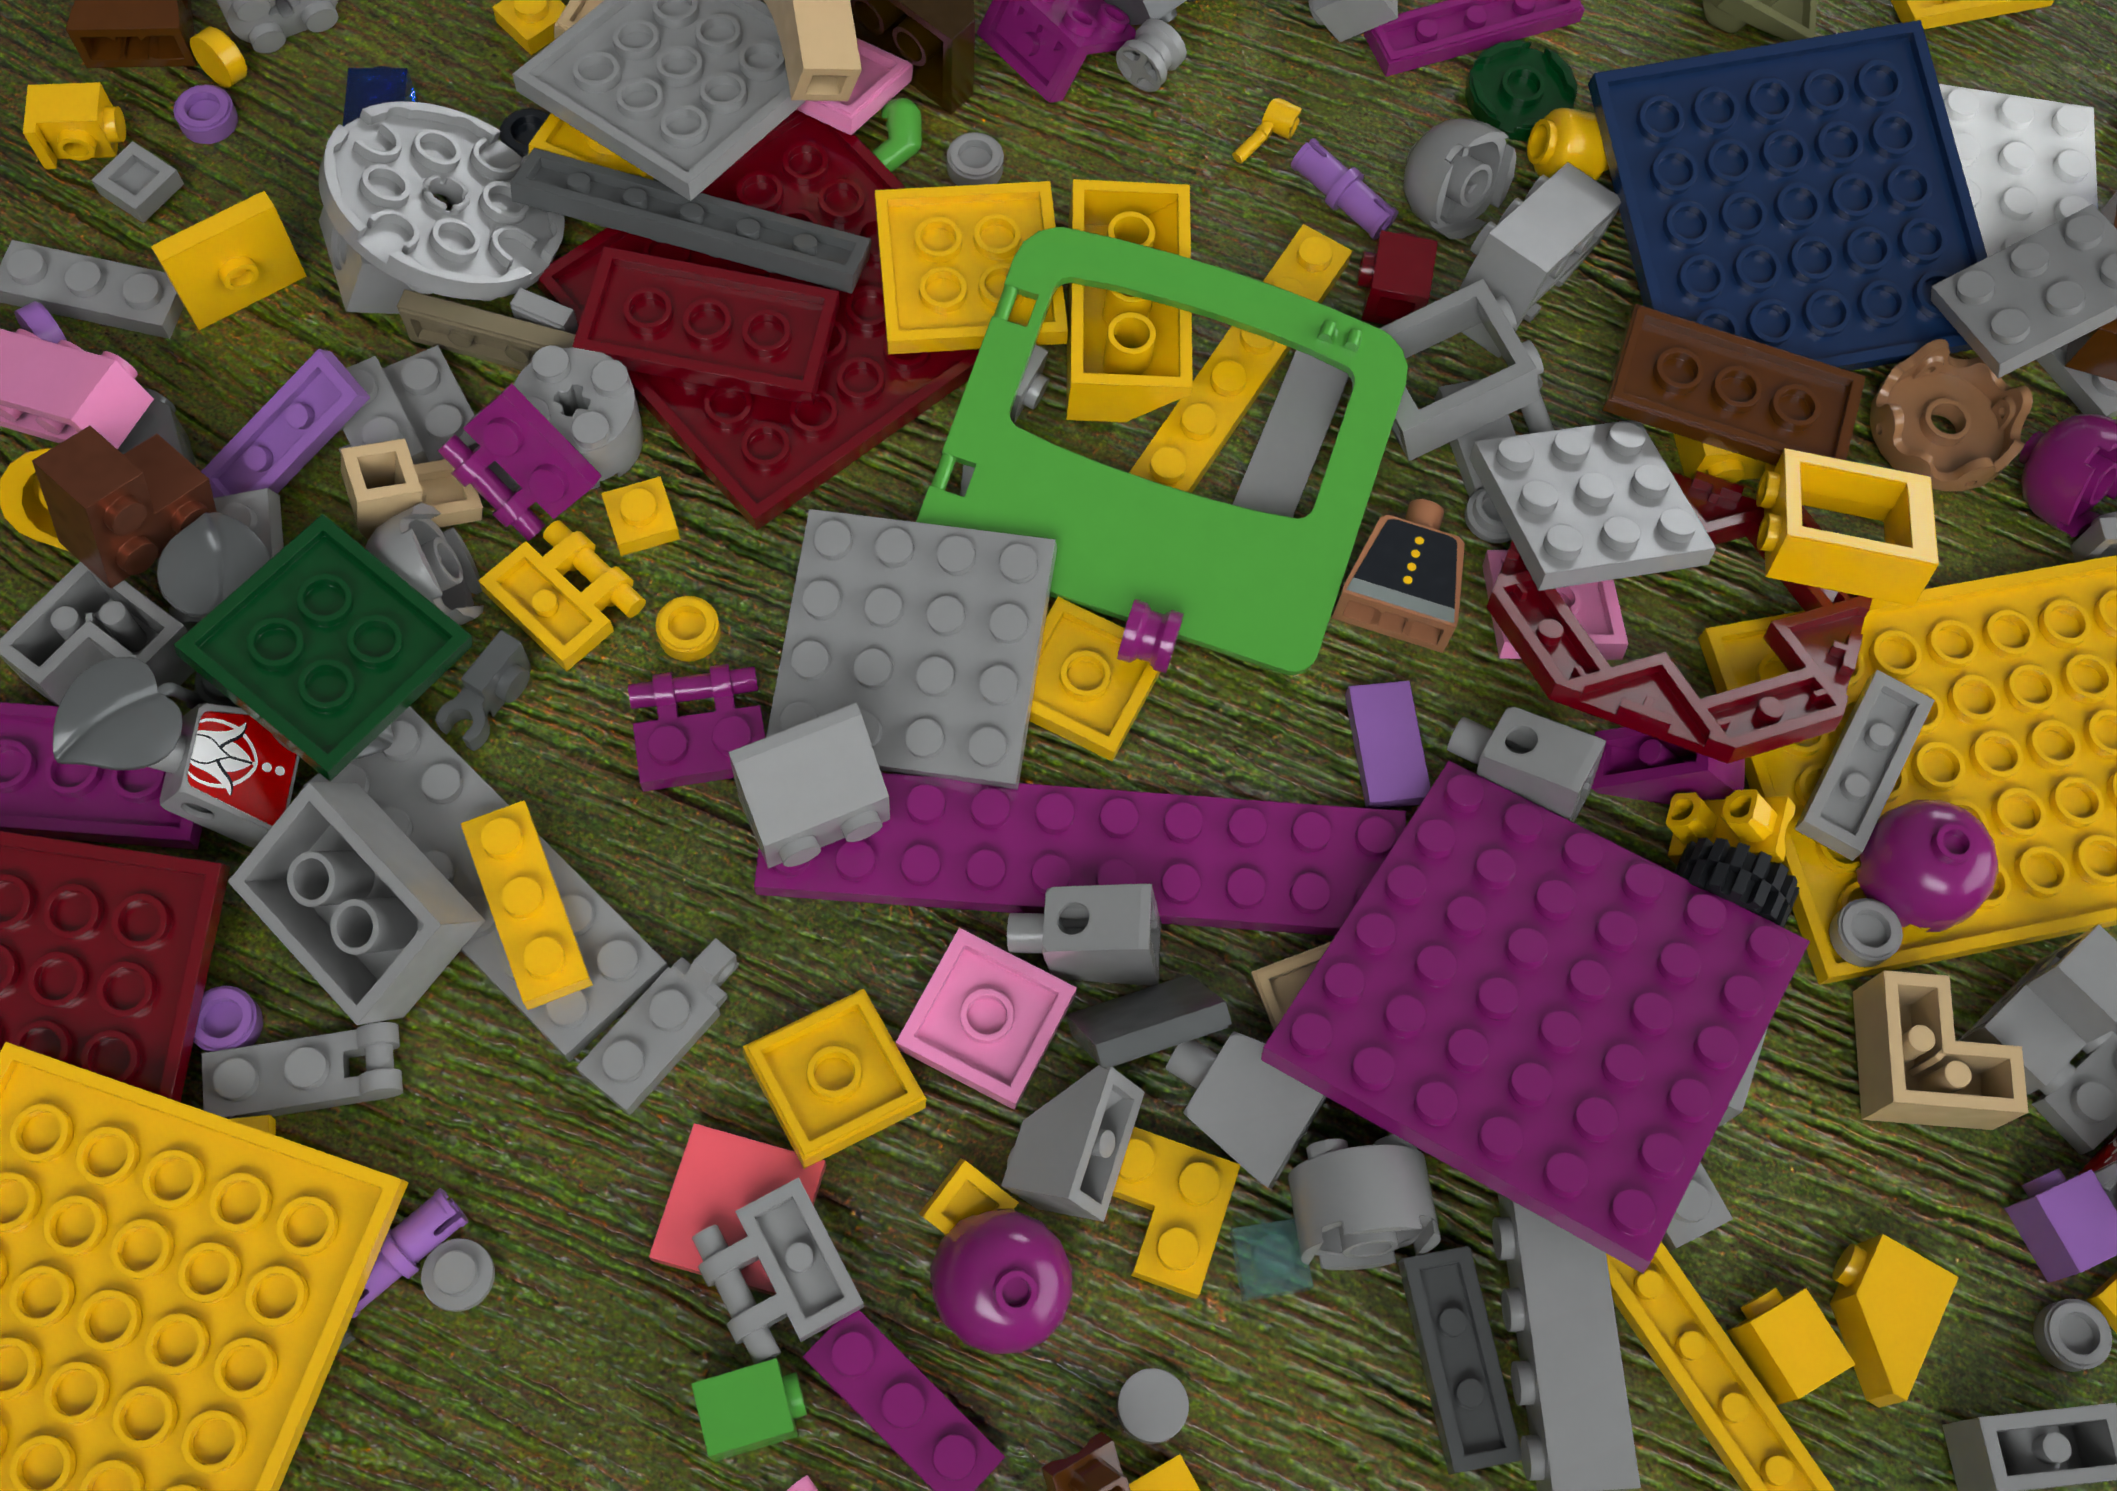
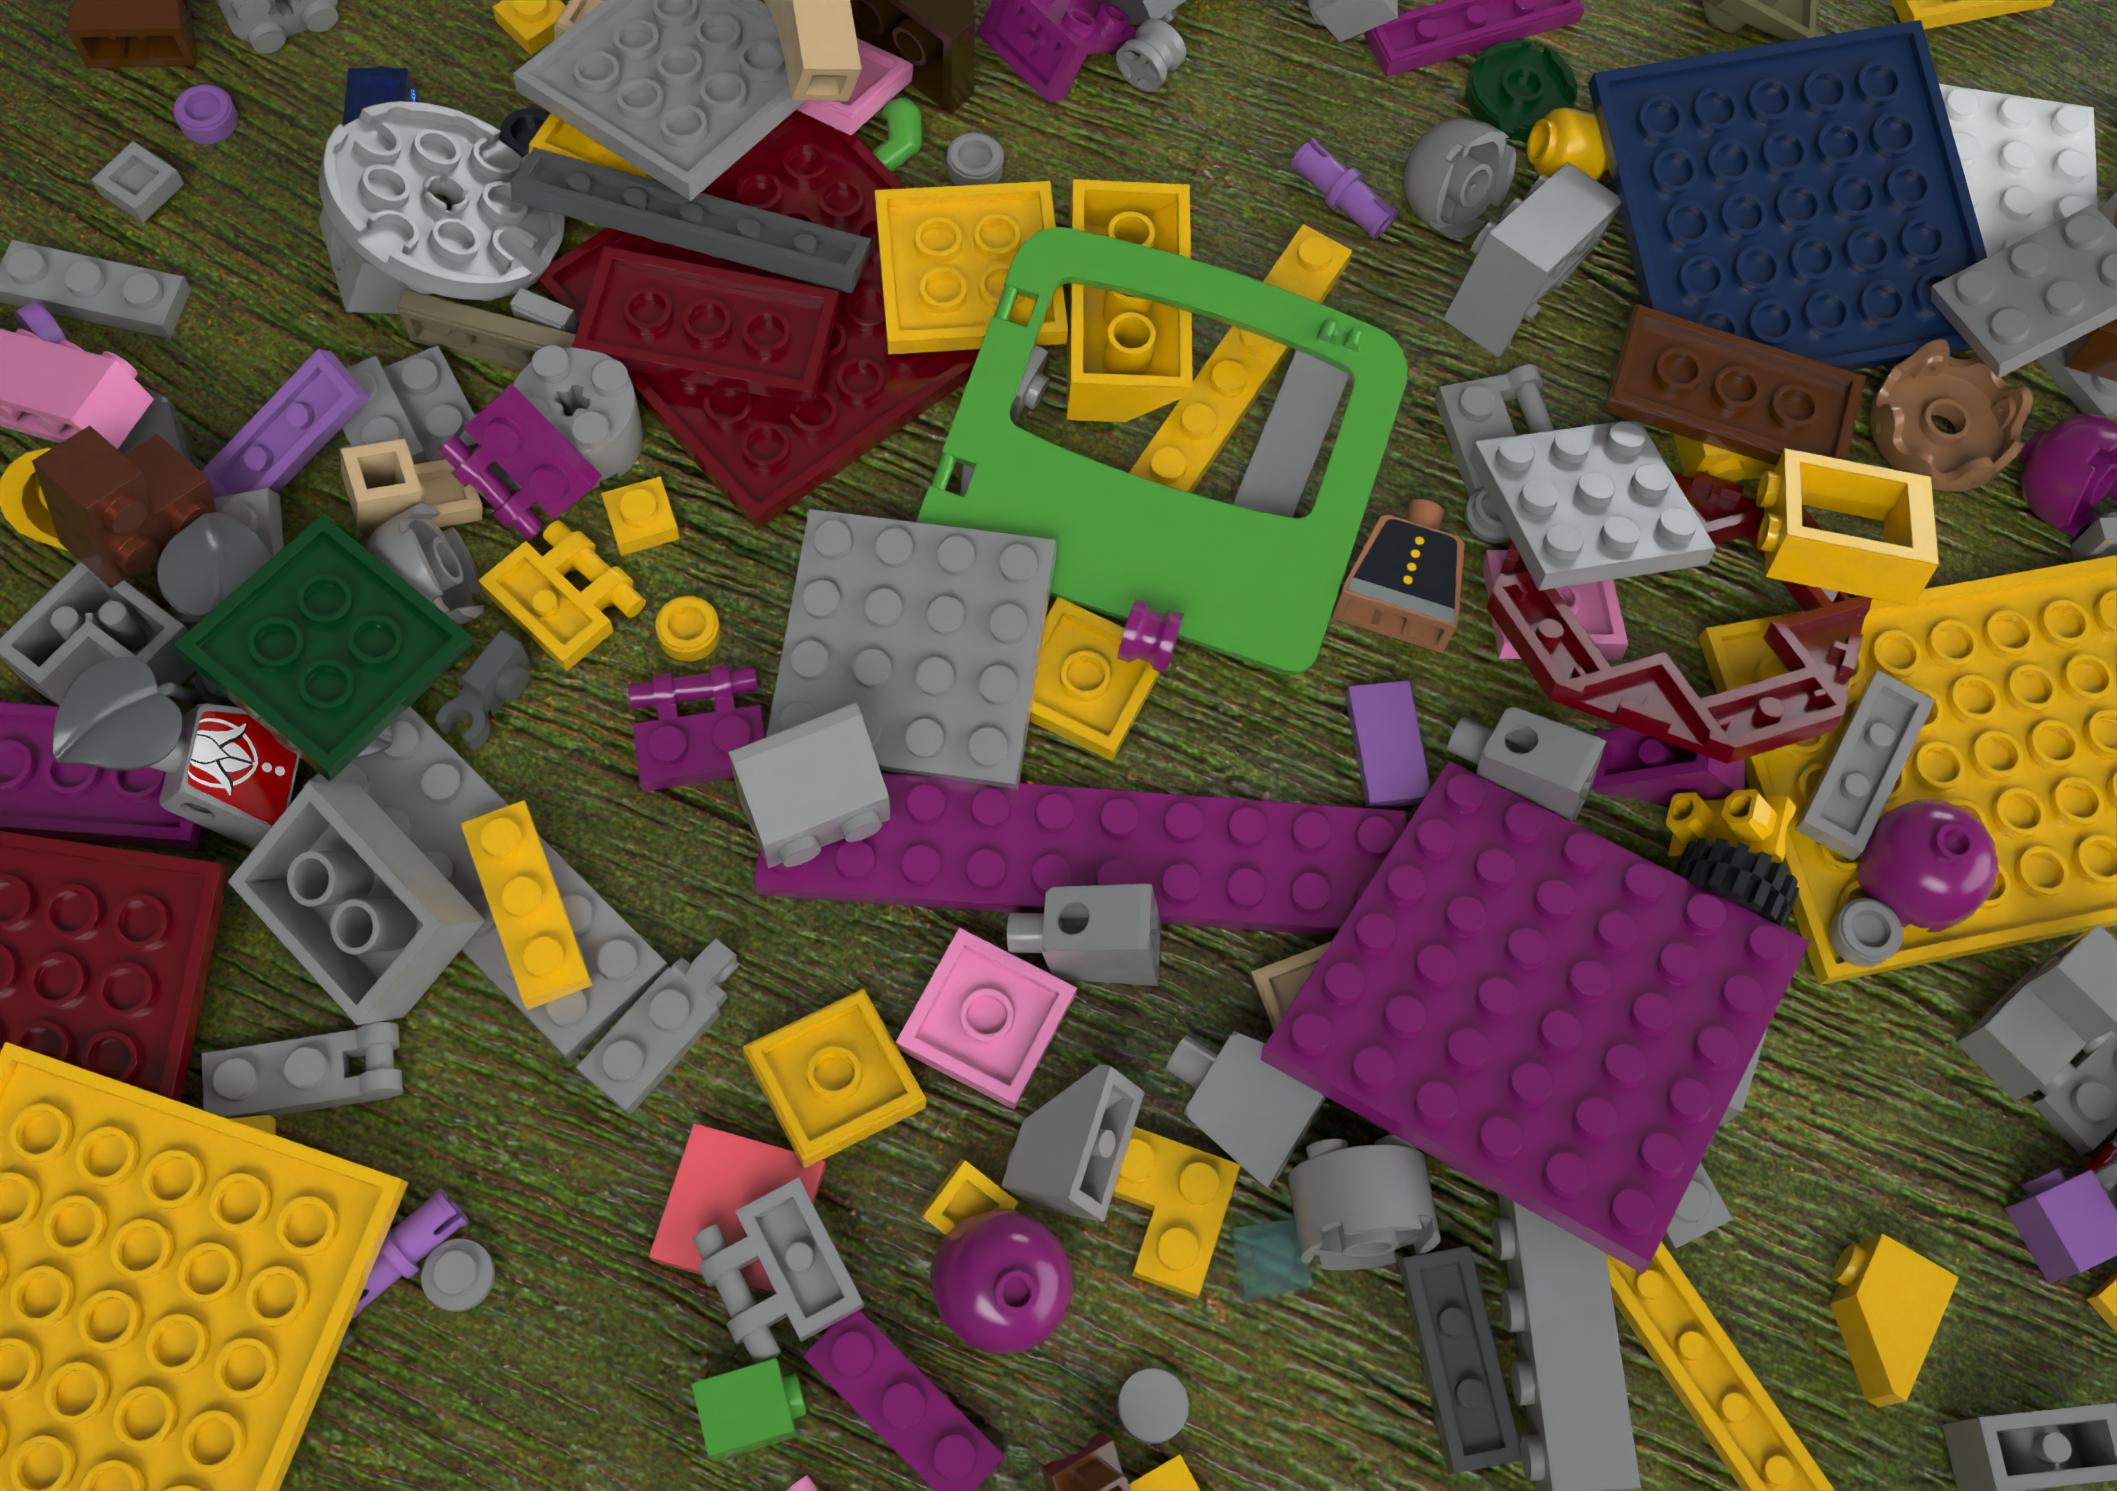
yellow brick [23,82,126,169] -> none
yellow plate [151,191,307,330] -> none
yellow tile [190,26,247,88] -> none
medium lavender tile [193,986,263,1053] -> none
dark grey tile [1066,974,1232,1069] -> none
yellow hand [1232,98,1302,164] -> none
dark red brick [1356,230,1438,325] -> none
light grey window [1379,279,1544,461] -> none
yellow brick [1727,1287,1856,1405] -> none
tan brick [1853,970,2029,1130] -> none
light grey tile [2033,1299,2112,1372] -> none

